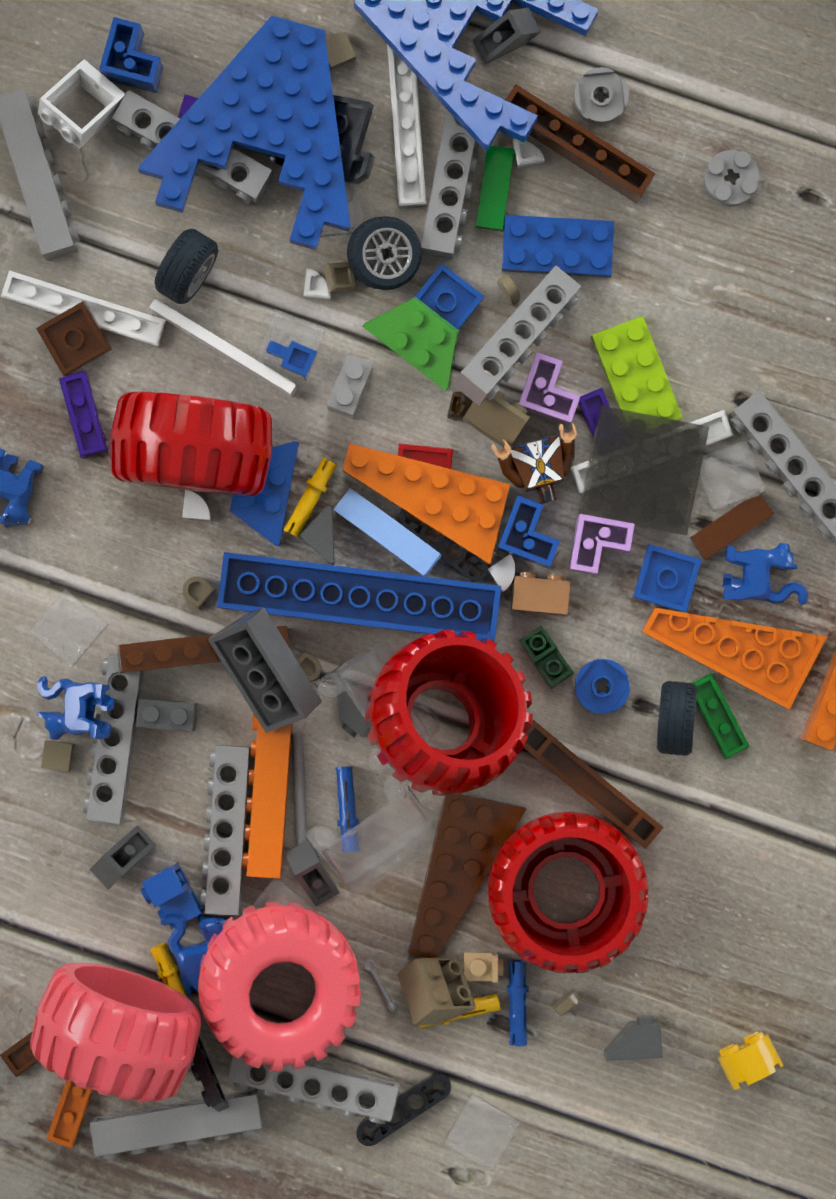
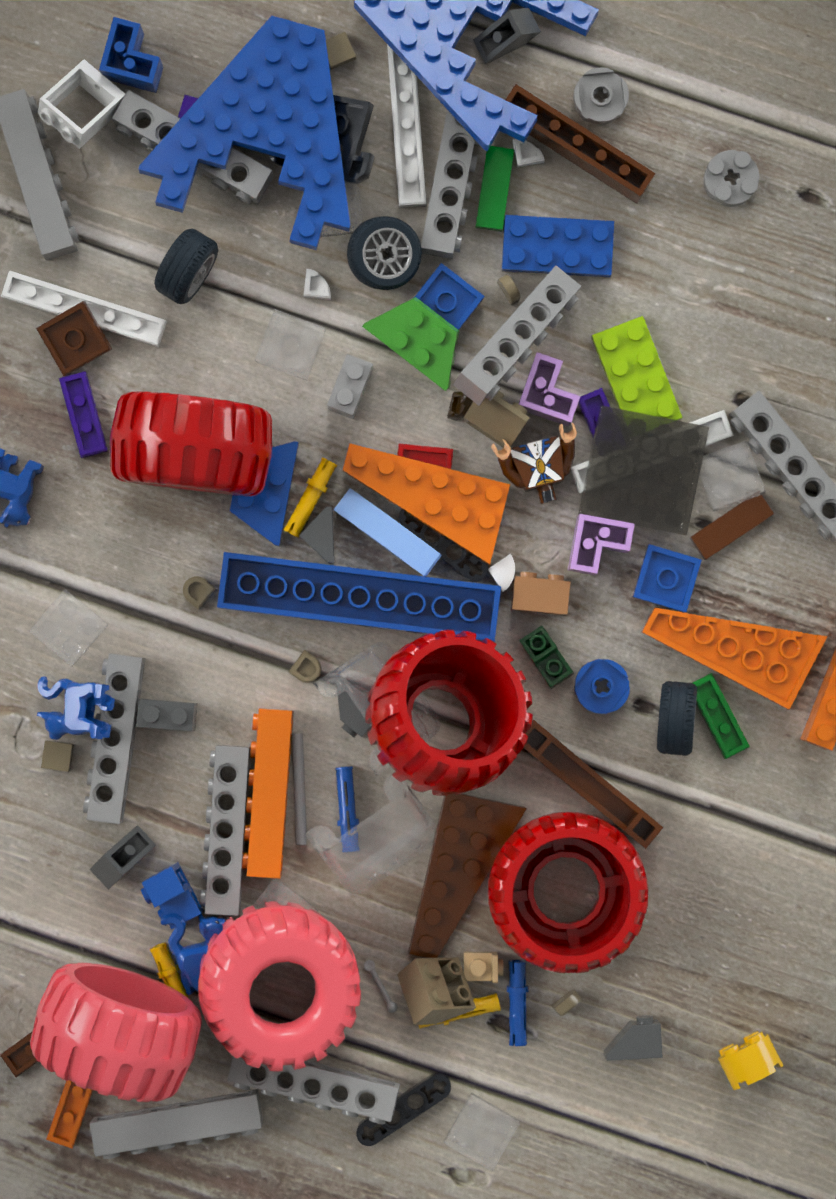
reddish brown brick [117,625,289,674] -> none
white tile [149,299,297,397] -> none
white tile [182,490,211,521] -> none
black plate [191,1036,229,1112] -> none
dark grey slope [208,607,322,733] -> none
blue plate [266,340,317,378] -> none
dark grey slope [285,840,340,906] -> none
dark tan tile [324,262,357,293] -> none
blue brick [497,495,560,569] -> none
blue animal [722,542,808,605] -> none

